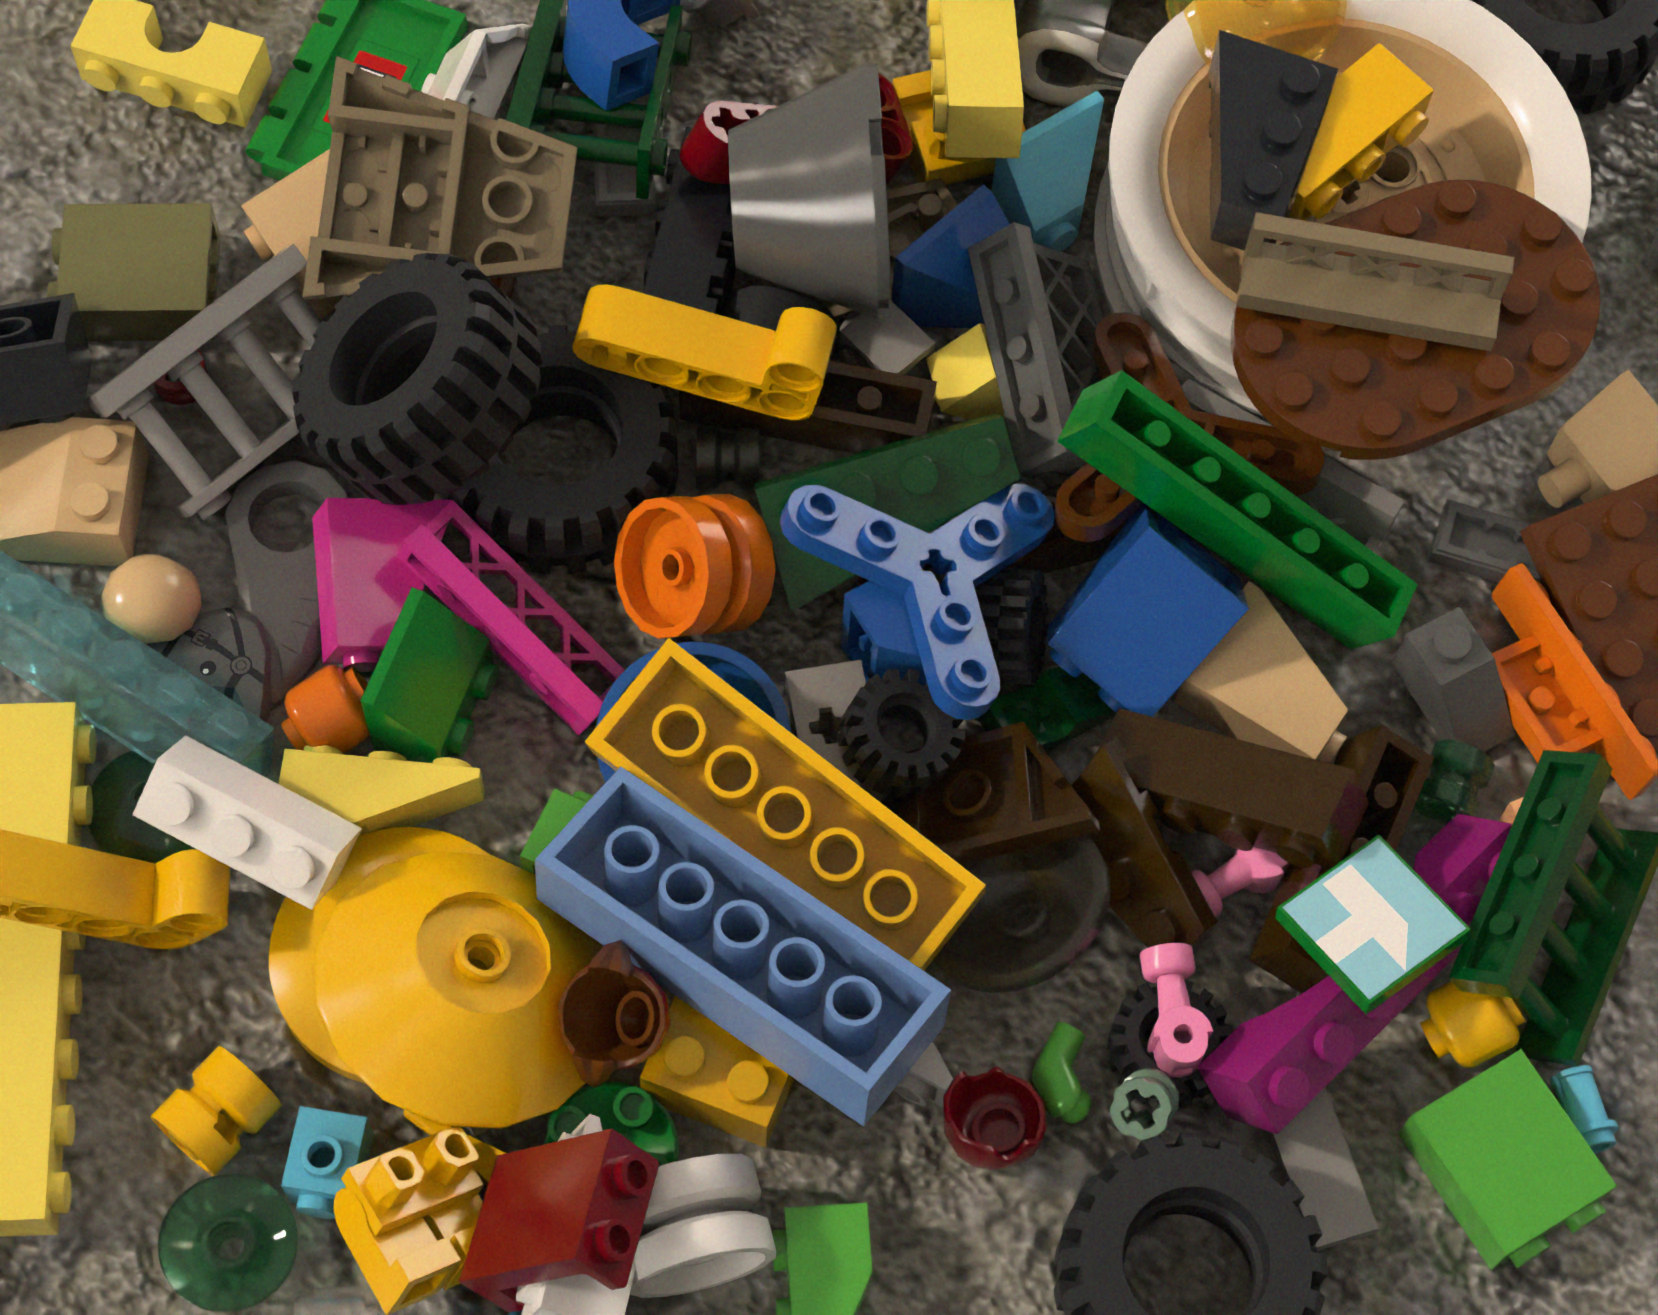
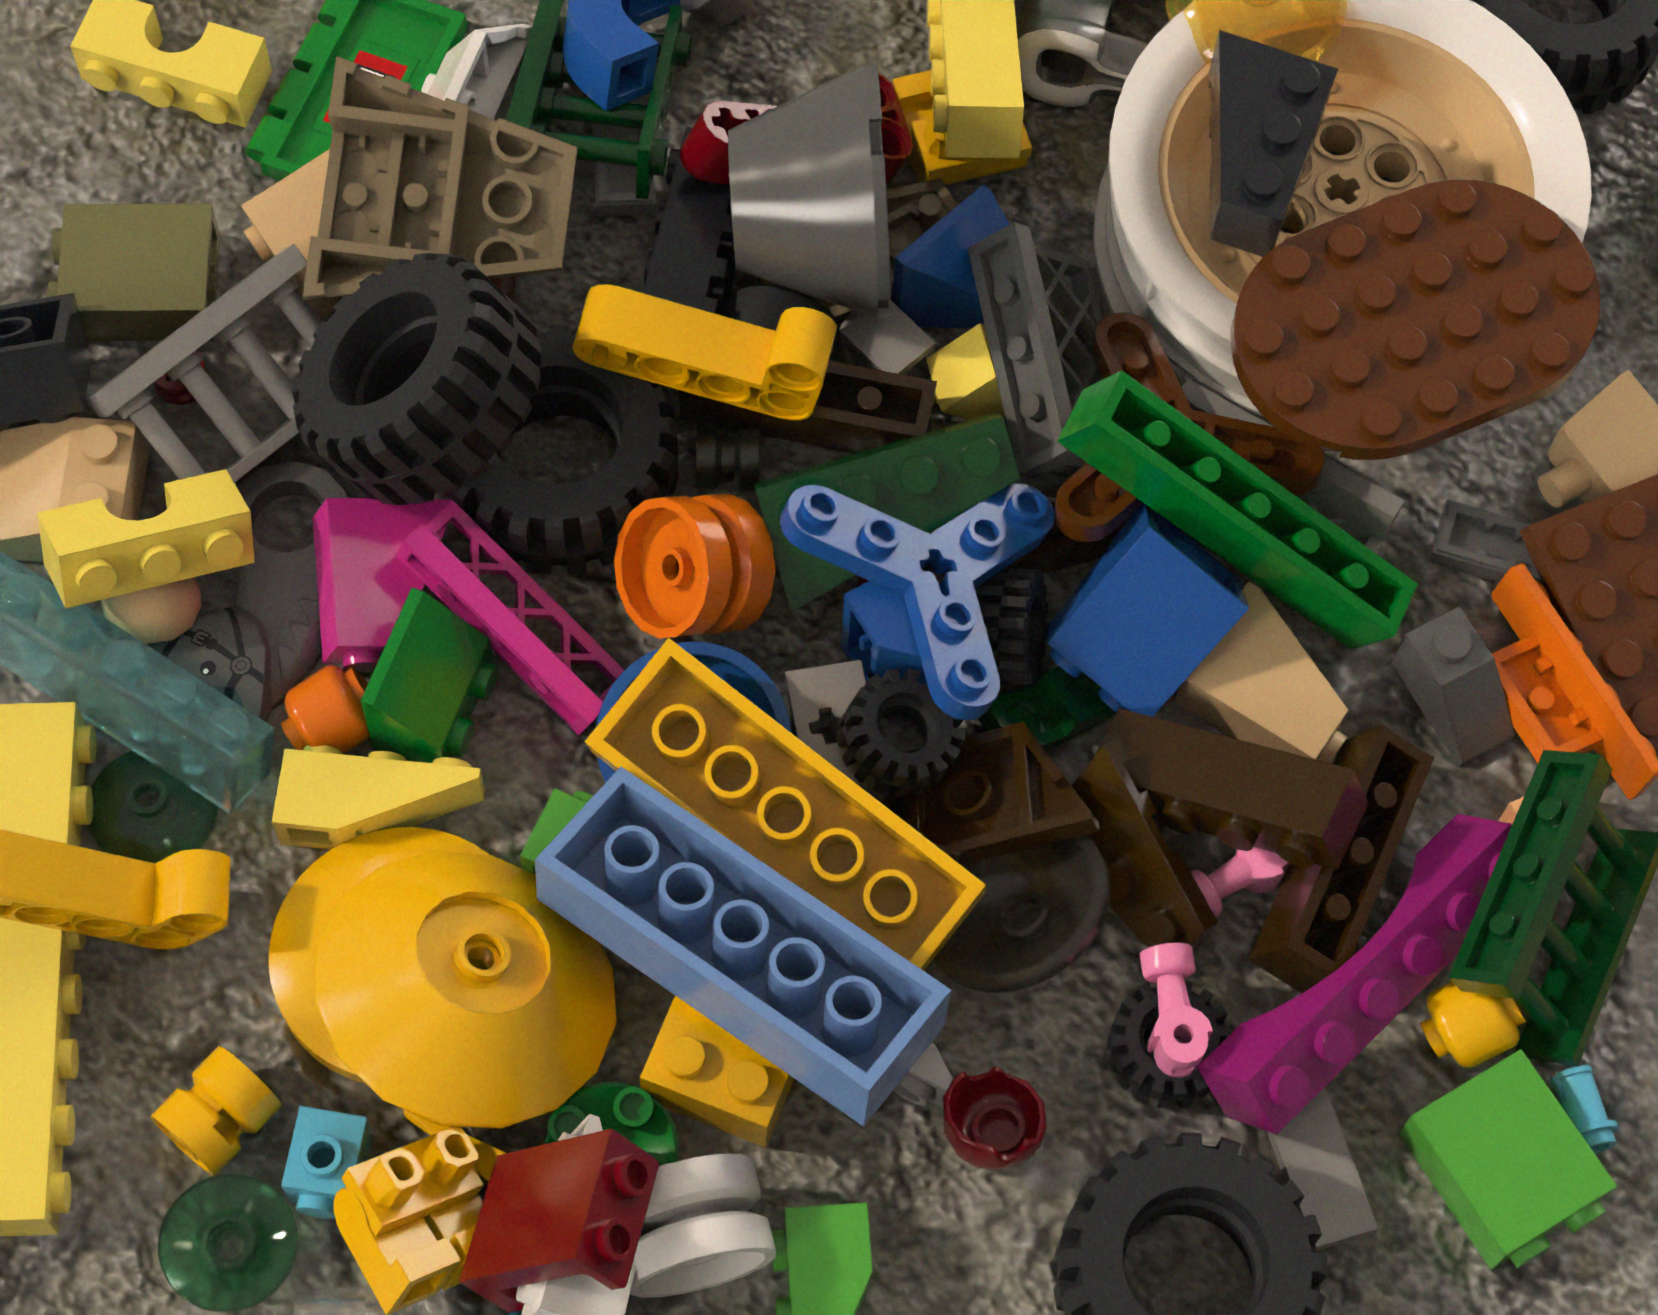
white brick [132,735,362,910] -> none
reddish brown hat [558,940,671,1088] -> none
medium azure slope [991,91,1104,252] -> none
bright green arm [1032,1022,1091,1124] -> none
sand green bush [1110,1068,1180,1140] -> none
dark tan fence [1236,212,1515,351] -> none
tile [1275,835,1471,1015] -> none
yellow slope [1289,43,1434,221] -> none
clear green wheel [1414,740,1495,825] -> none
none -> light yellow arch [37,469,255,608]

